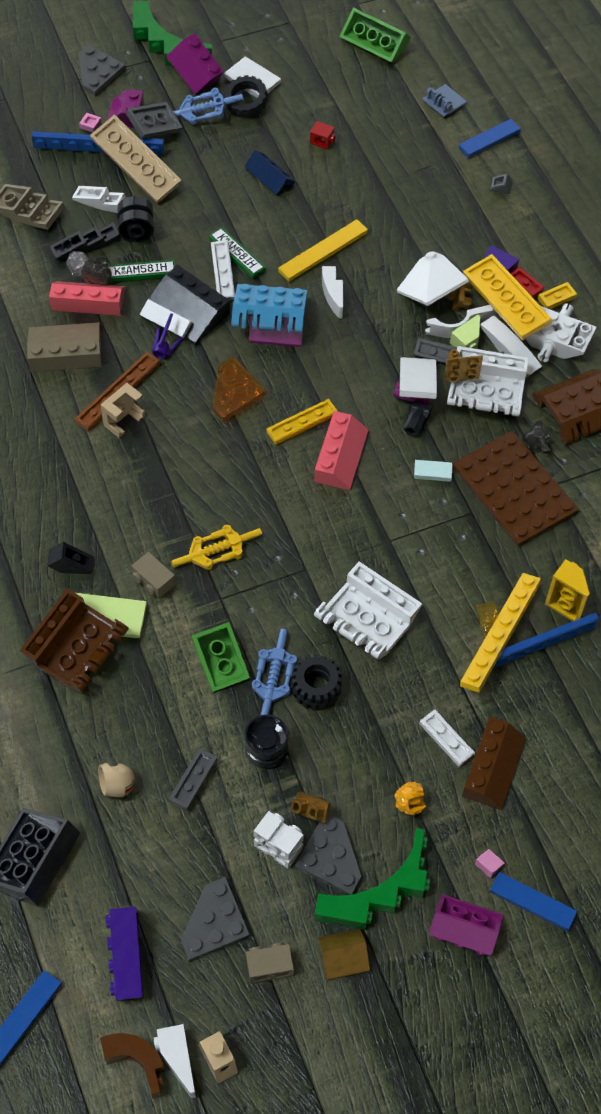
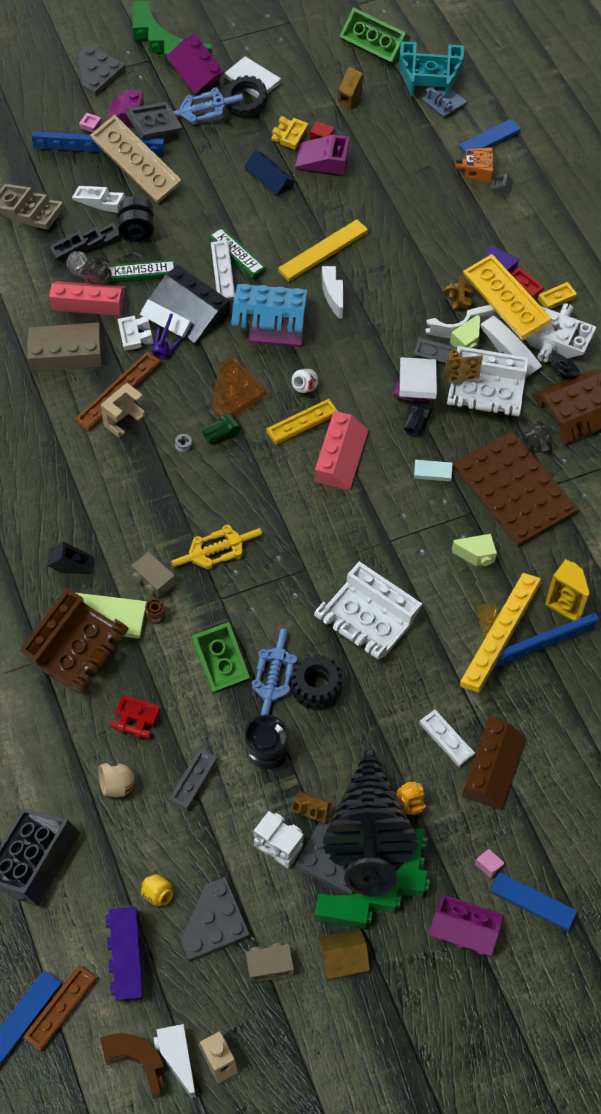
white slope [397,251,469,306] -> none
none -> dark orange tile [23,965,97,1052]
none -> red plate [110,695,161,739]
none -> white plate [118,315,154,351]
none -> yellow head [141,874,173,907]
none -> reddish brown wheel [145,598,166,625]
none -> light grey bush [175,434,192,452]
none -> dark green piece [202,413,241,444]
none -> yellow plate [271,116,308,150]
none -> white head [291,369,318,393]
none -> magenta slope [295,135,350,175]
none -> black plant [323,749,418,896]
none -> pearl gold slope [338,67,363,109]
none -> teal wedge [399,41,464,98]
none -> yellowish green slope [452,534,497,566]
none -> orange torso [455,148,493,183]
none -> black dish [548,353,579,377]

